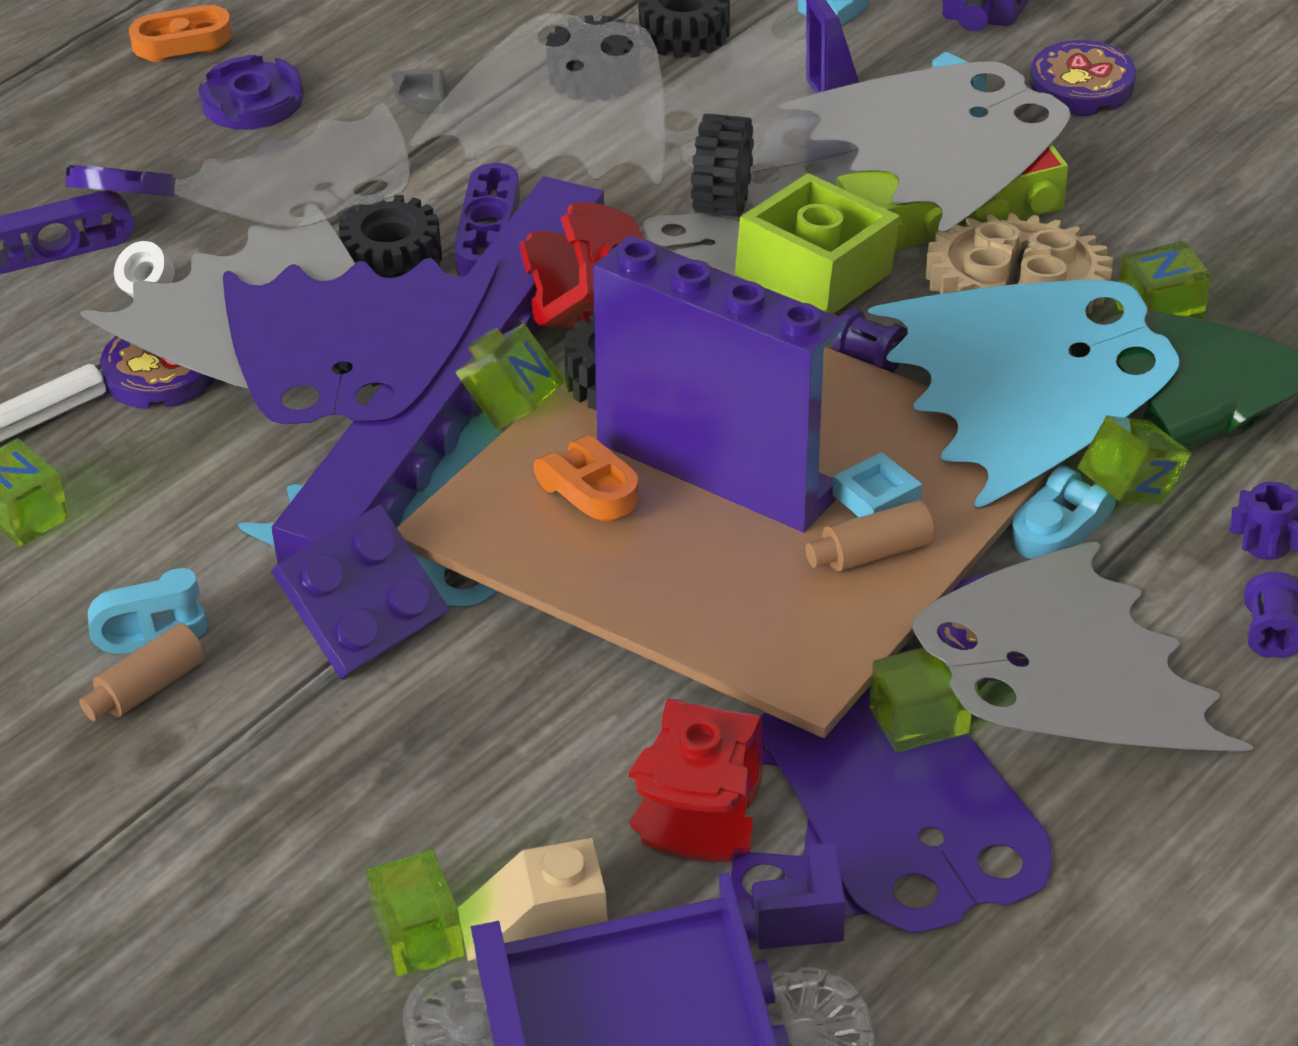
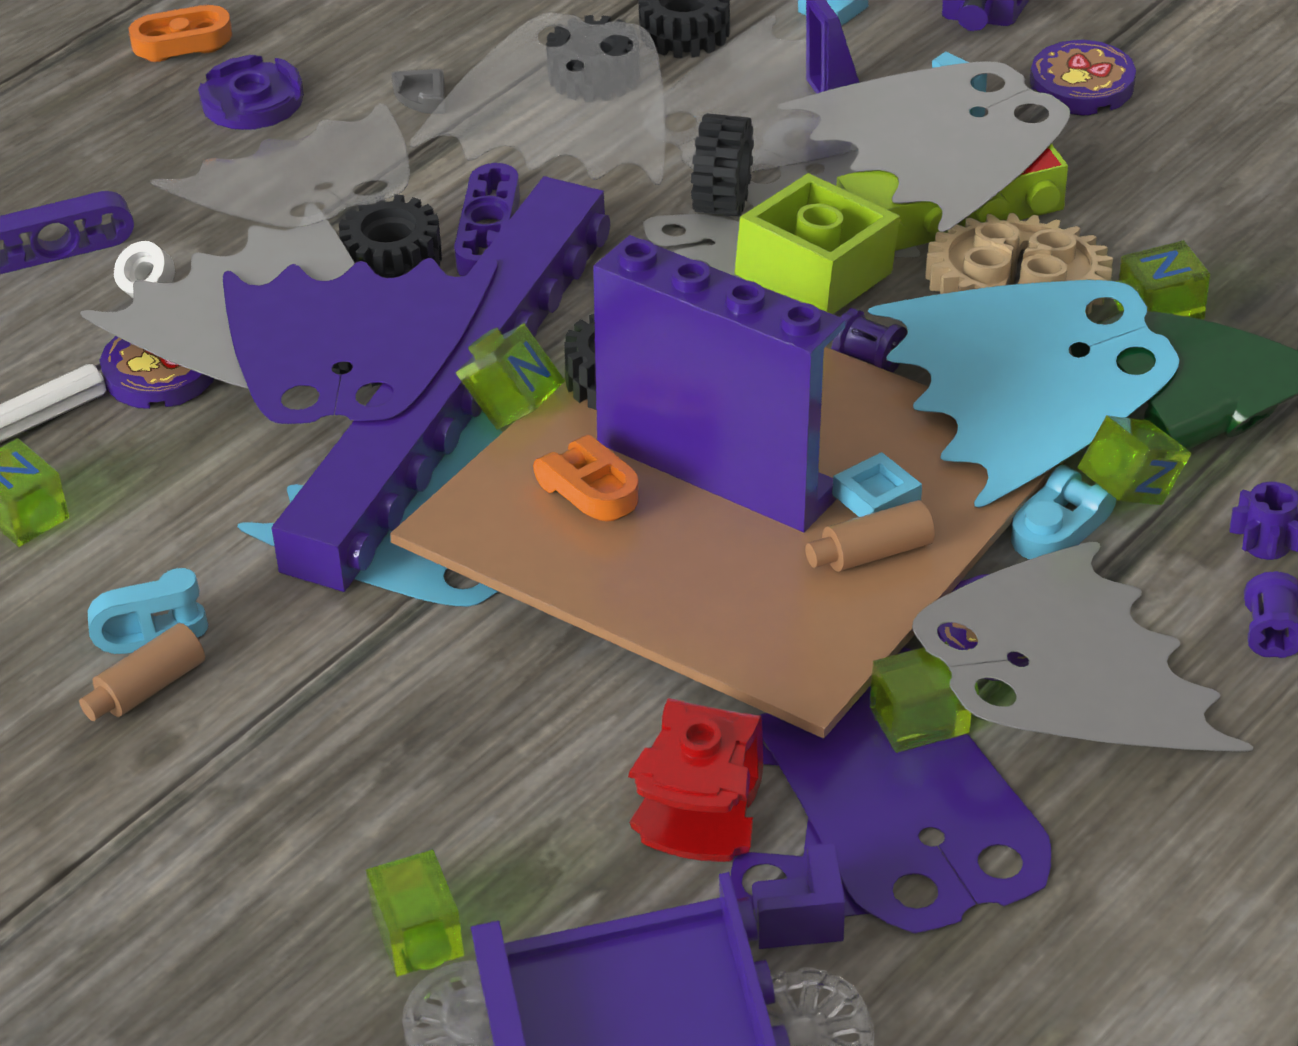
dark purple tile [65,165,176,197] -> none
dark purple plate [271,504,450,679] -> none
tan slope [458,838,608,972] -> none
red piece [519,202,643,330] -> none

